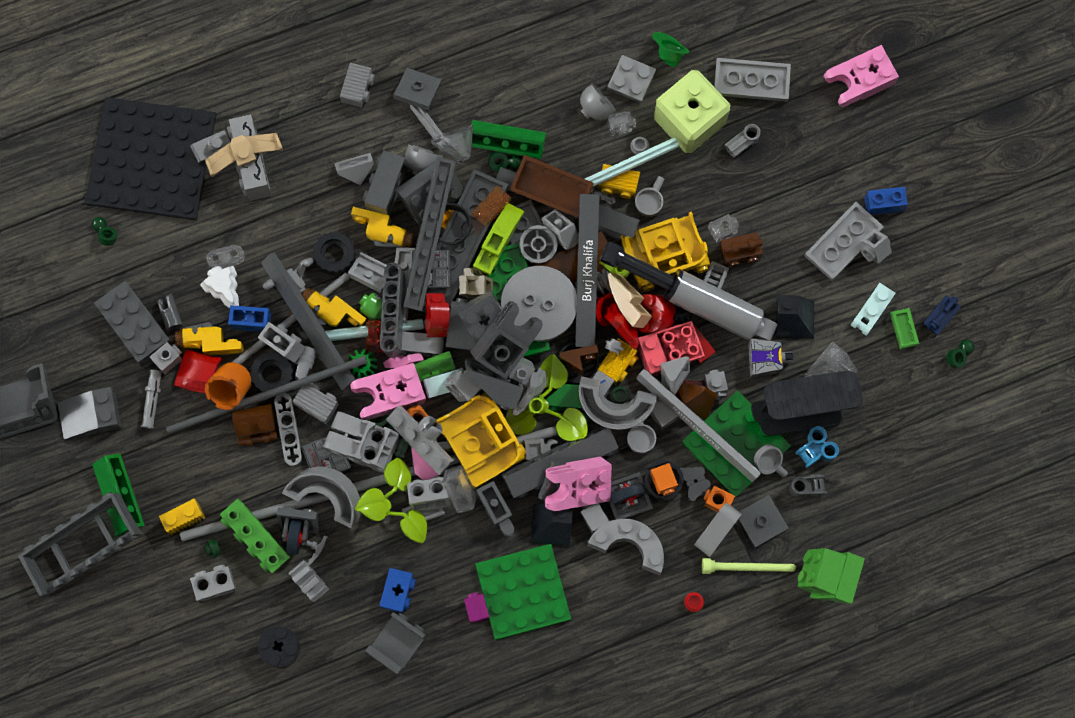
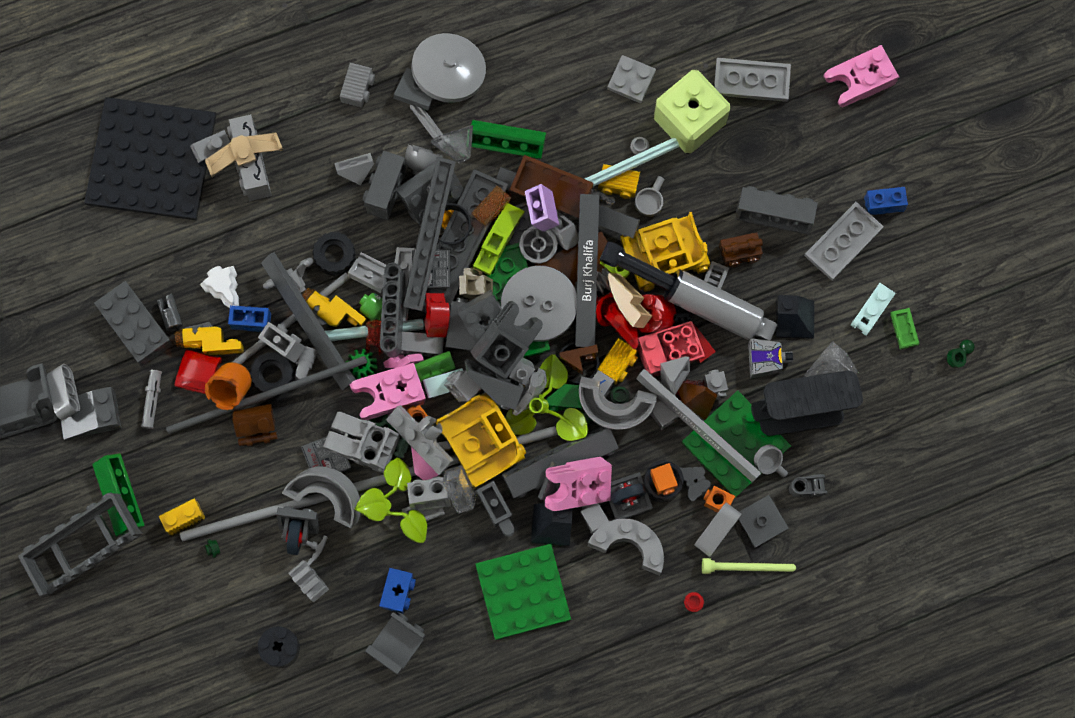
dark green plate [92,217,117,246] -> none
light grey brick [150,342,182,375] -> none
light grey brick [190,565,237,603] -> none
clear plate [206,245,245,269] -> none
bright green brick [220,499,291,573] -> none
light grey beam [275,393,302,467] -> none
light grey brick [292,383,339,424] -> none
yellow plate [351,207,414,248] -> none
magenta brick [464,592,489,624] -> none
dark green plate [488,151,522,171] -> none
light grey plate [523,438,557,460] -> none
light grey cylinder [580,83,616,121] -> none
light grey plate [605,338,624,354] -> none
clear brick [607,111,636,138] -> none
light grey piece [627,422,656,454] -> none
green piece [652,32,690,67] -> none
clear brick [708,214,739,244] -> none
light grey piece [724,124,760,158] -> none
dark azure piece [795,426,839,468] -> none
bright green piece [797,548,865,604] -> none
light grey brick [861,229,892,264] -> none
dark blue hinge [923,295,961,335] -> none
none -> light grey beam [47,364,80,420]
none -> light grey dish [411,33,486,102]
none -> lavender brick [525,184,559,232]
none -> dark grey brick [735,186,818,235]

